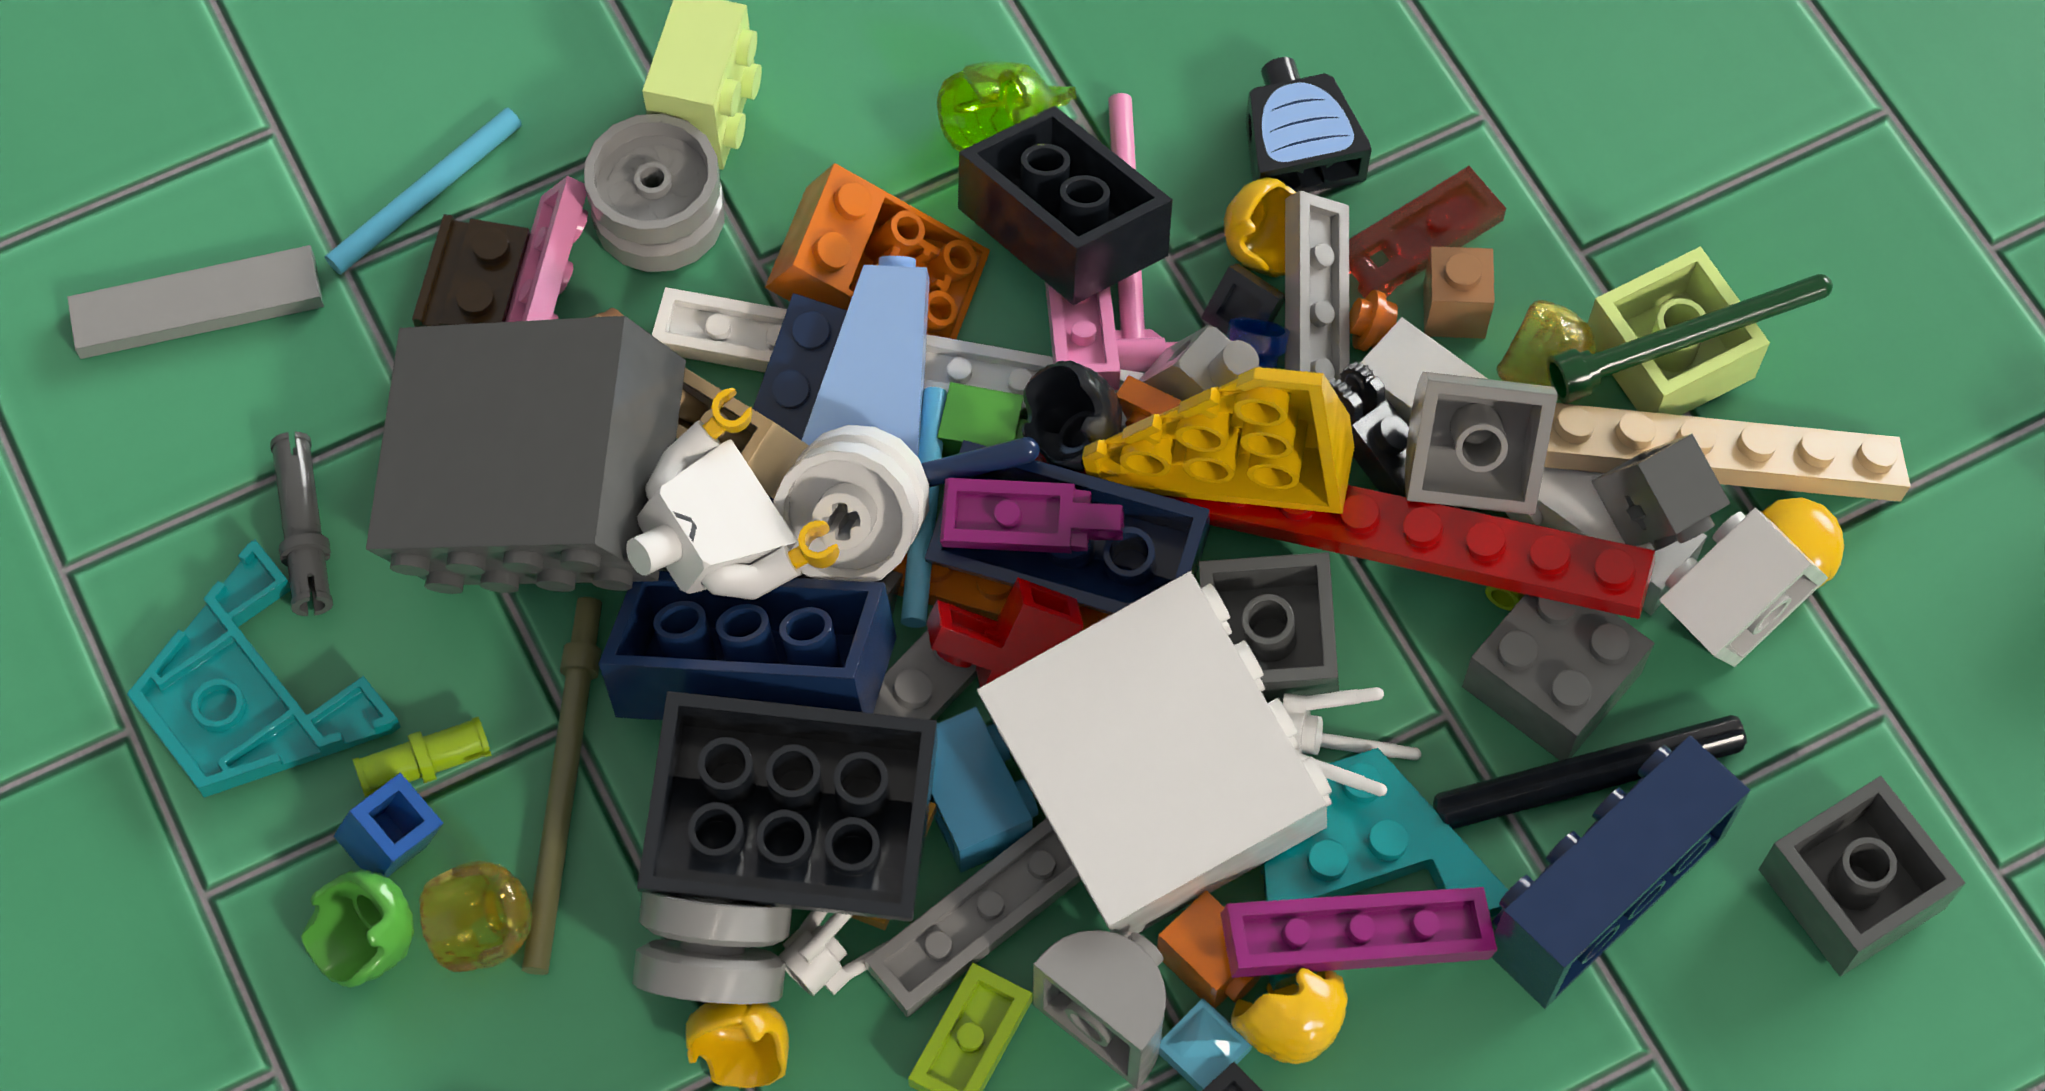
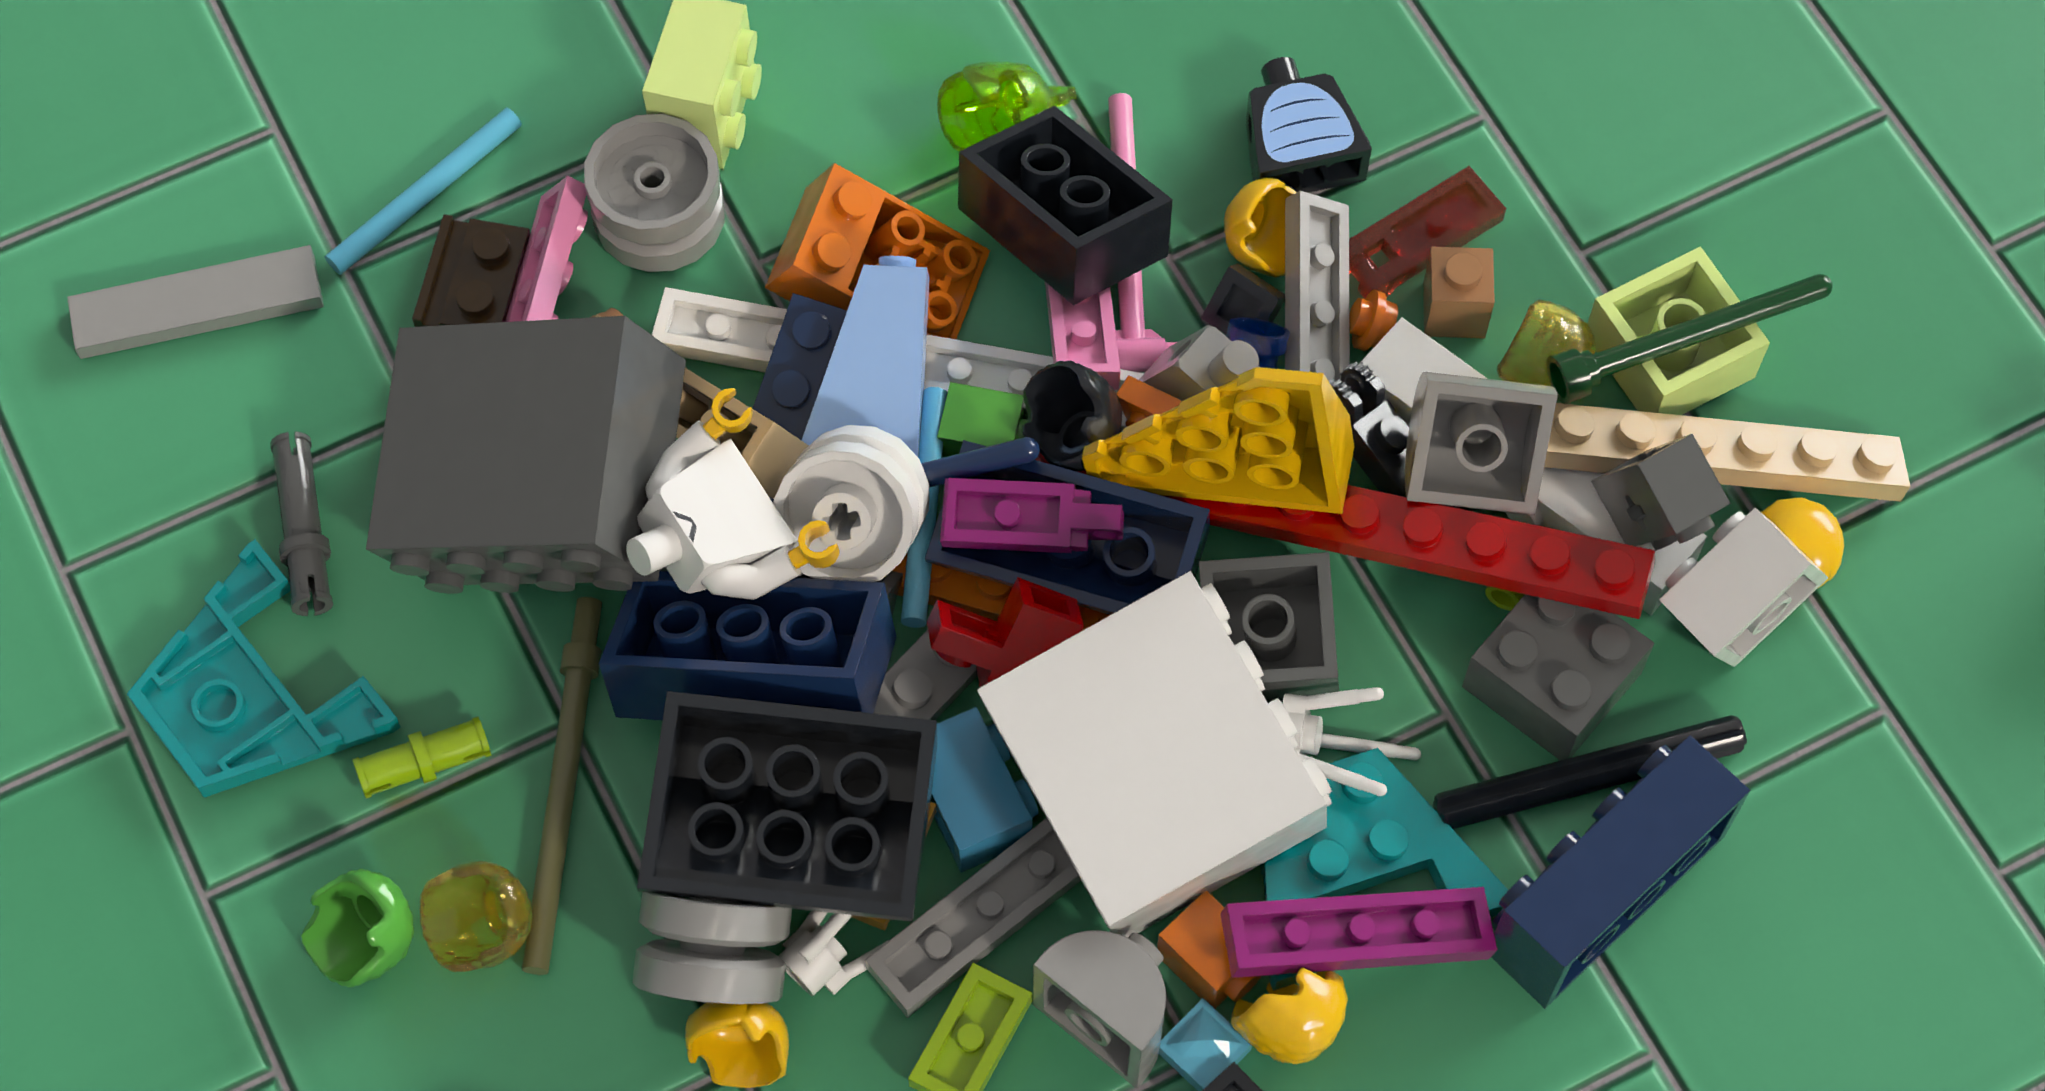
blue brick [333,772,443,877] -> none
dark grey brick [1758,776,1965,977] -> none

